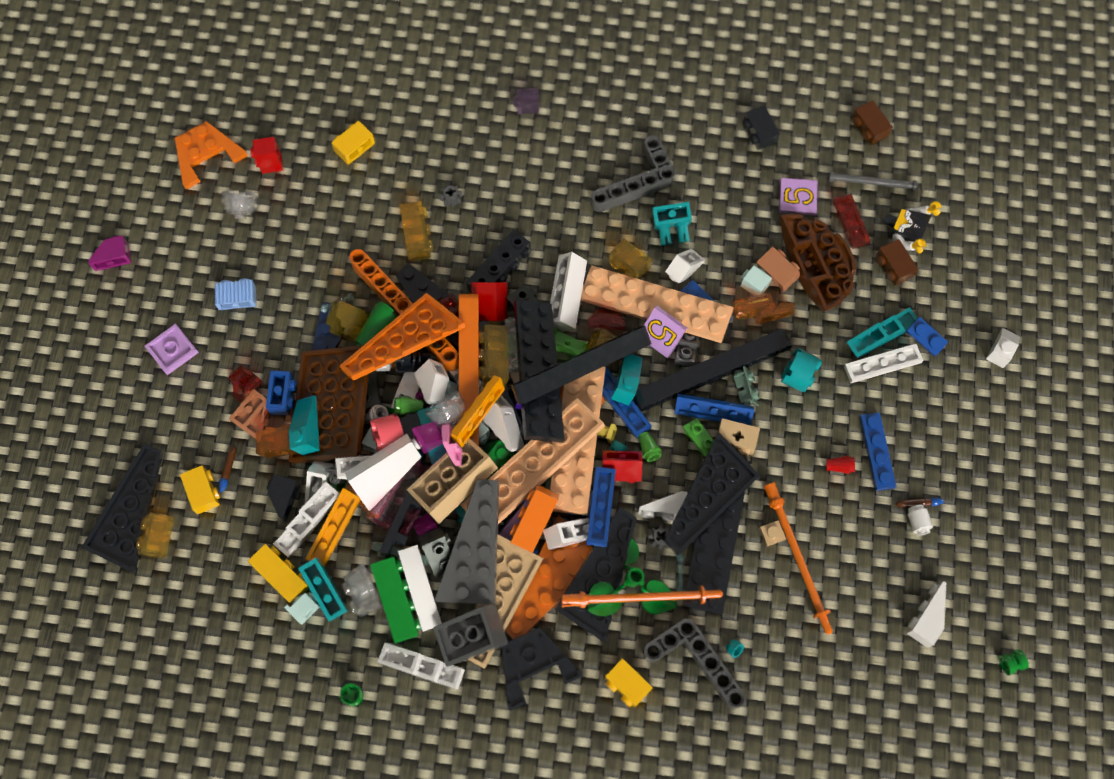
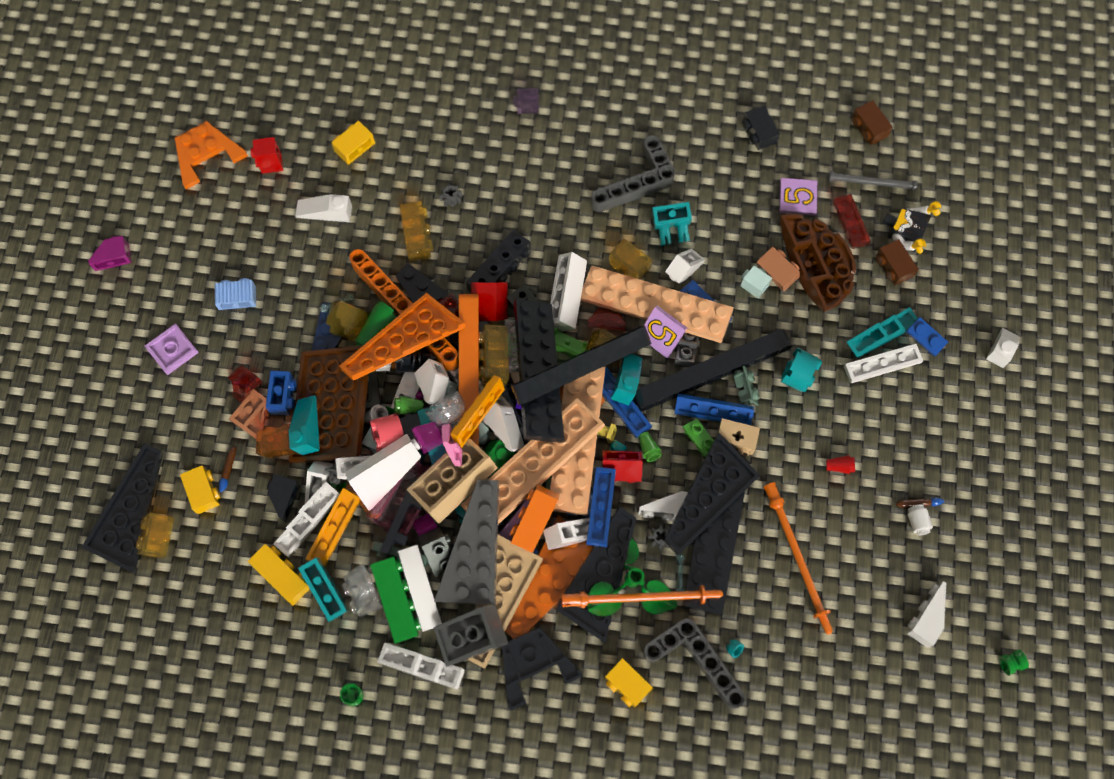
clear cylinder [221,190,259,219] -> none
light aqua brick [284,592,320,625] -> none
clear orange plate [732,294,795,325] -> none
tan plate [759,520,786,547] -> none
blue plate [859,413,897,491] -> none
none -> white slope [295,194,352,222]

